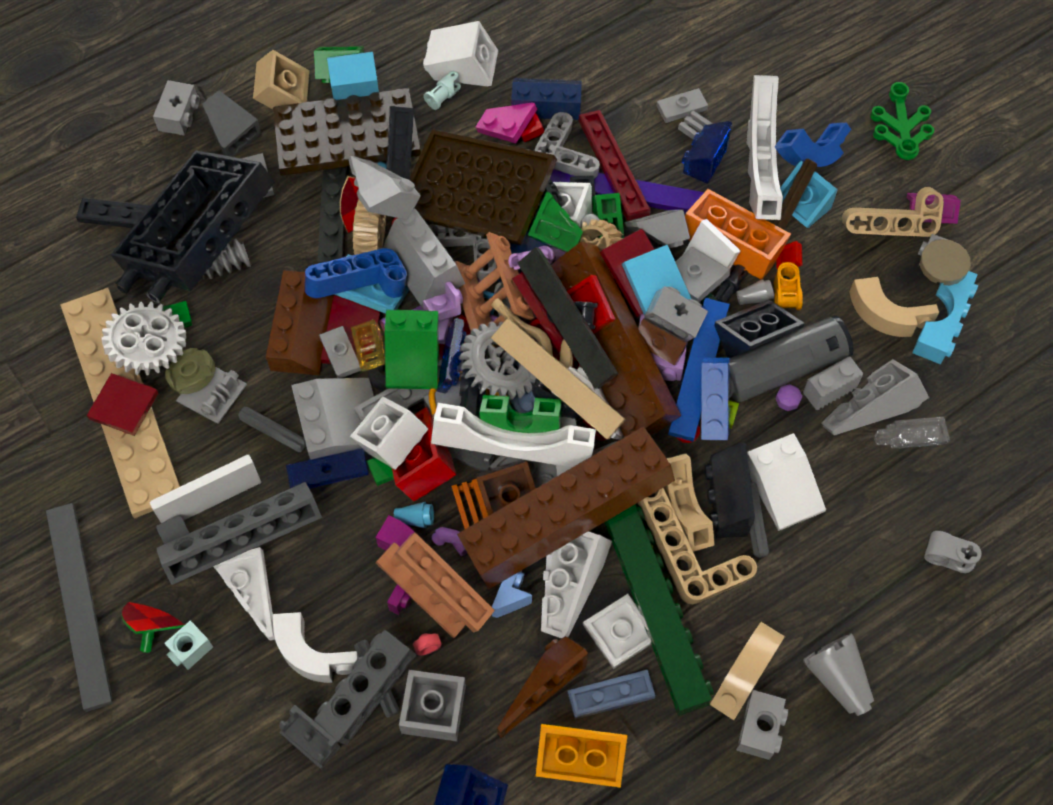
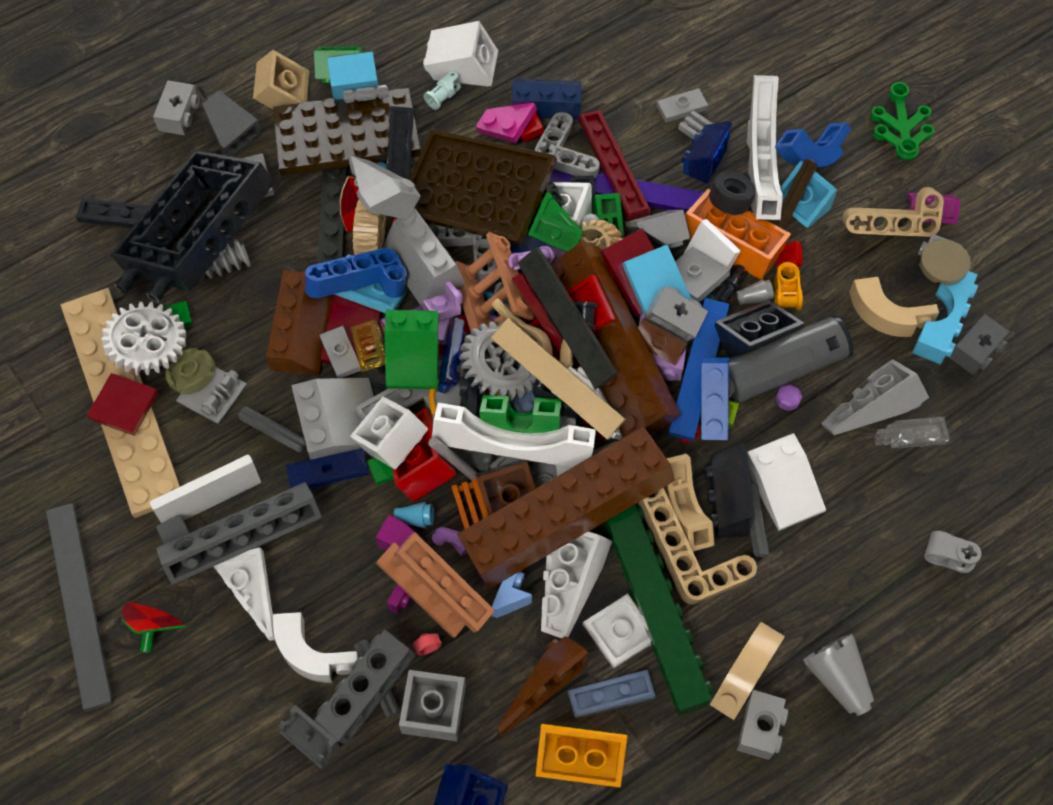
light aqua brick [165,621,213,670] -> none
light grey brick [803,357,863,410] -> none
none -> light grey axle [343,85,389,103]
none -> light grey bar [429,437,478,481]
none -> black tyre [709,172,755,215]
none -> dark grey brick [949,314,1010,375]

